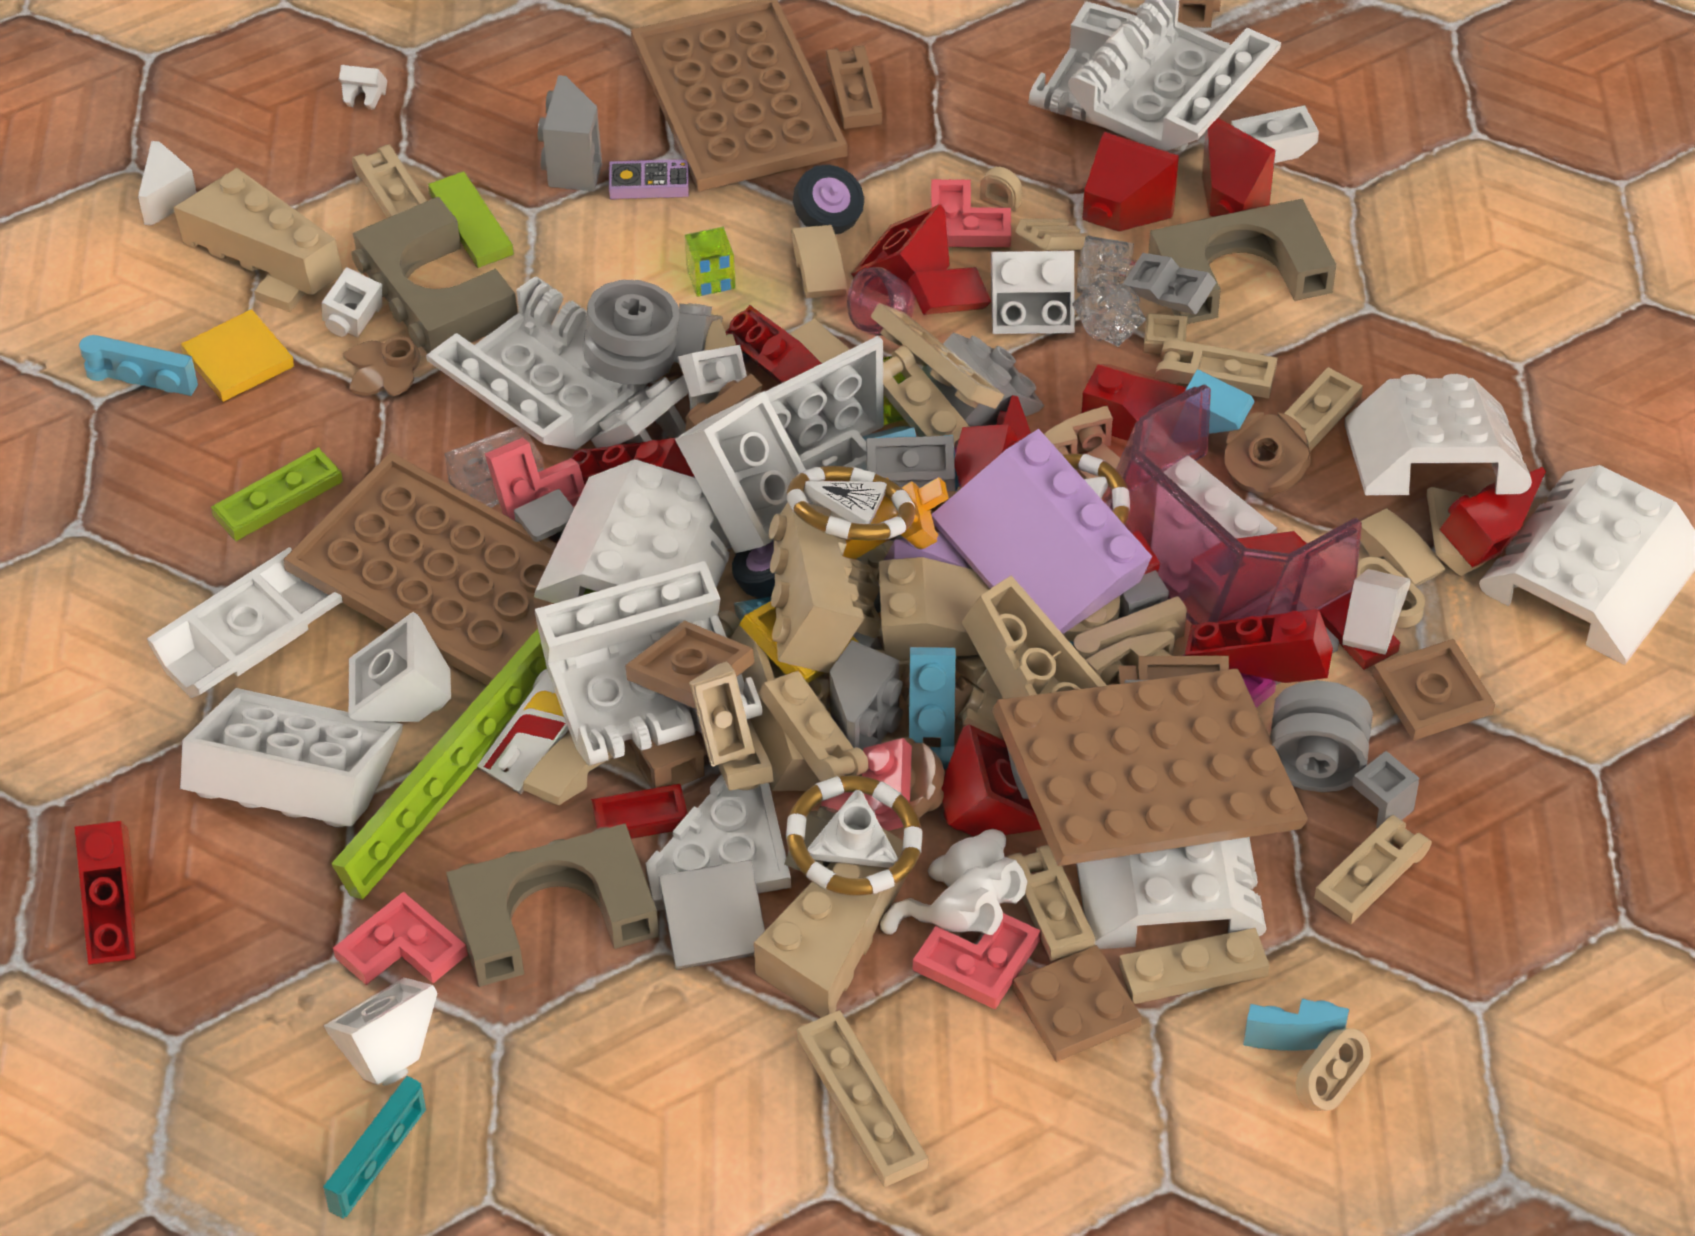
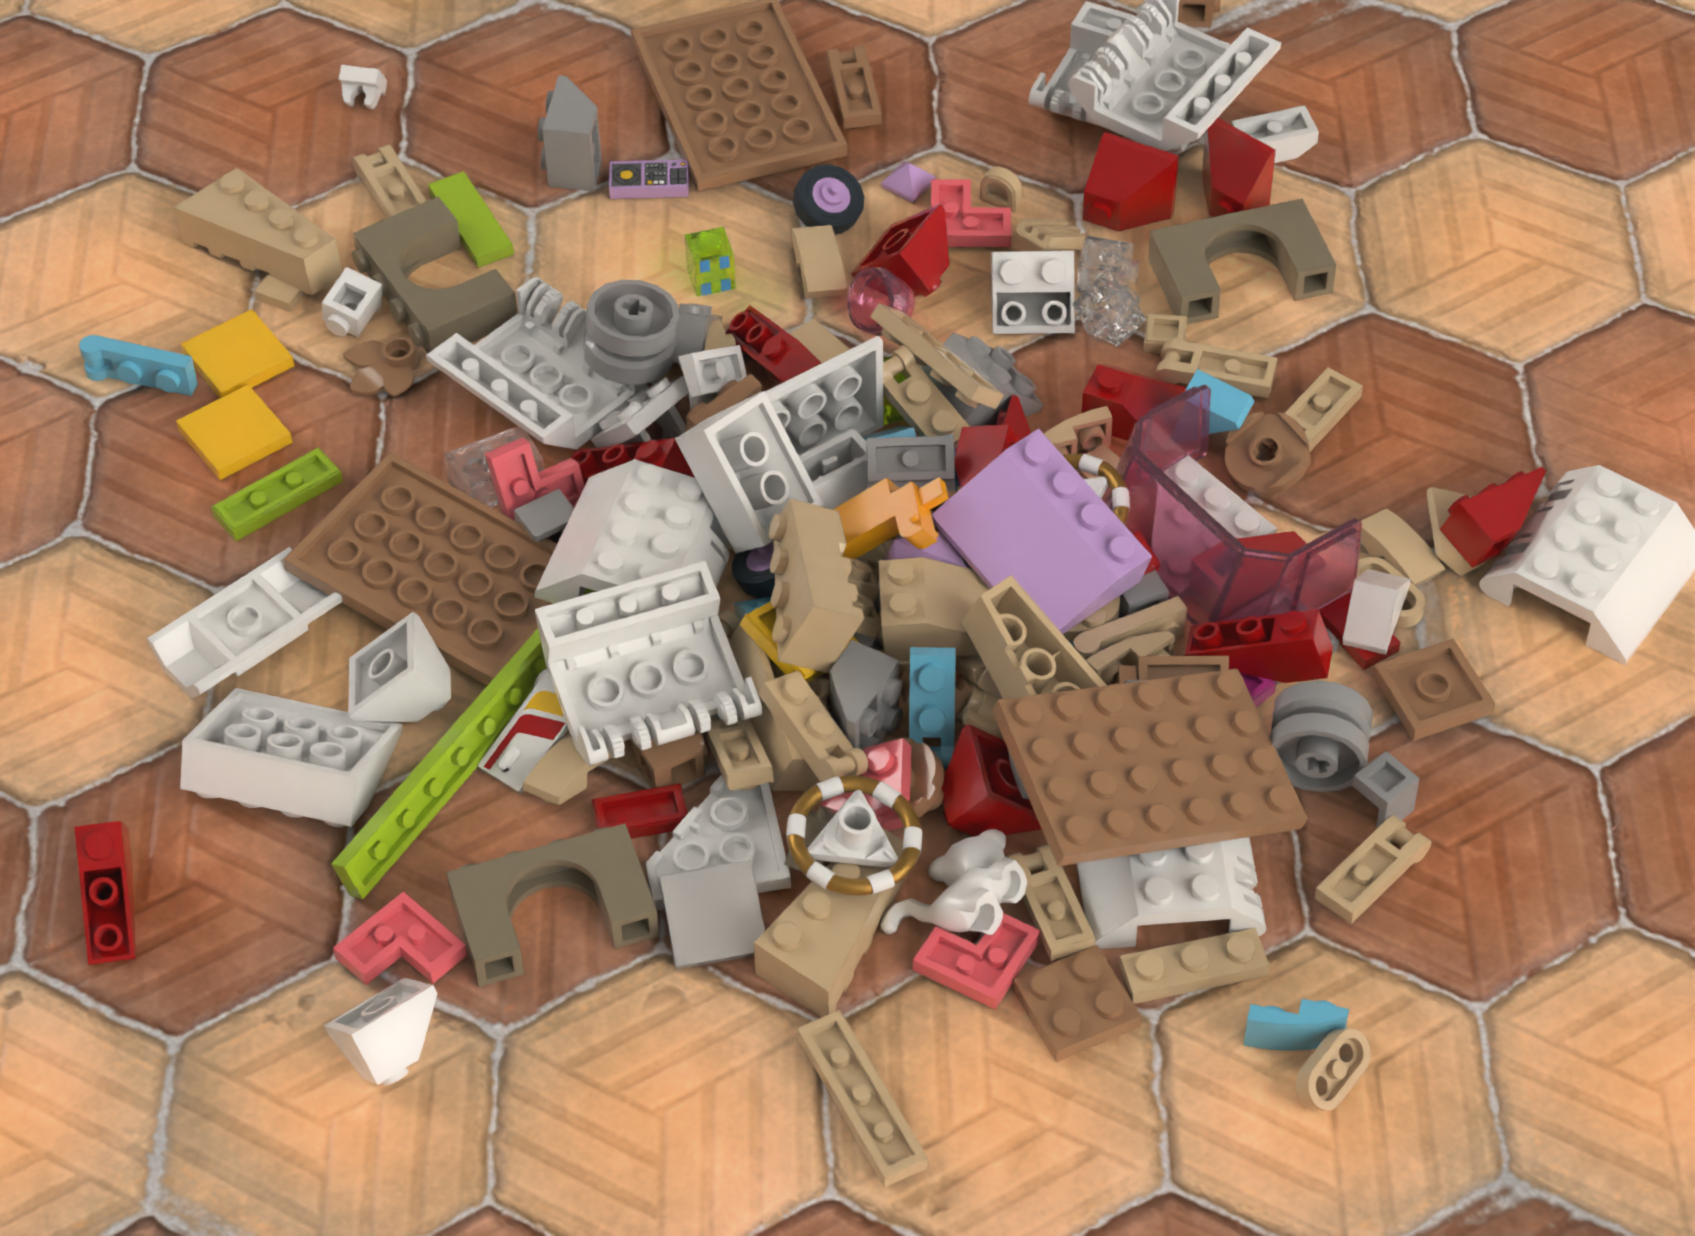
white slope [138,141,197,225] -> none
teal tile [323,1076,426,1219] -> none
medium nougat plate [625,620,755,709] -> none
tan slope [689,661,755,767] -> none
piece [787,466,915,541] -> none
red tile [908,267,992,315] -> none
light grey slope [1122,253,1217,315] -> none
white slope [1344,374,1532,495] -> none
none -> yellow tile [176,384,292,480]
none -> lavender slope [881,161,936,203]

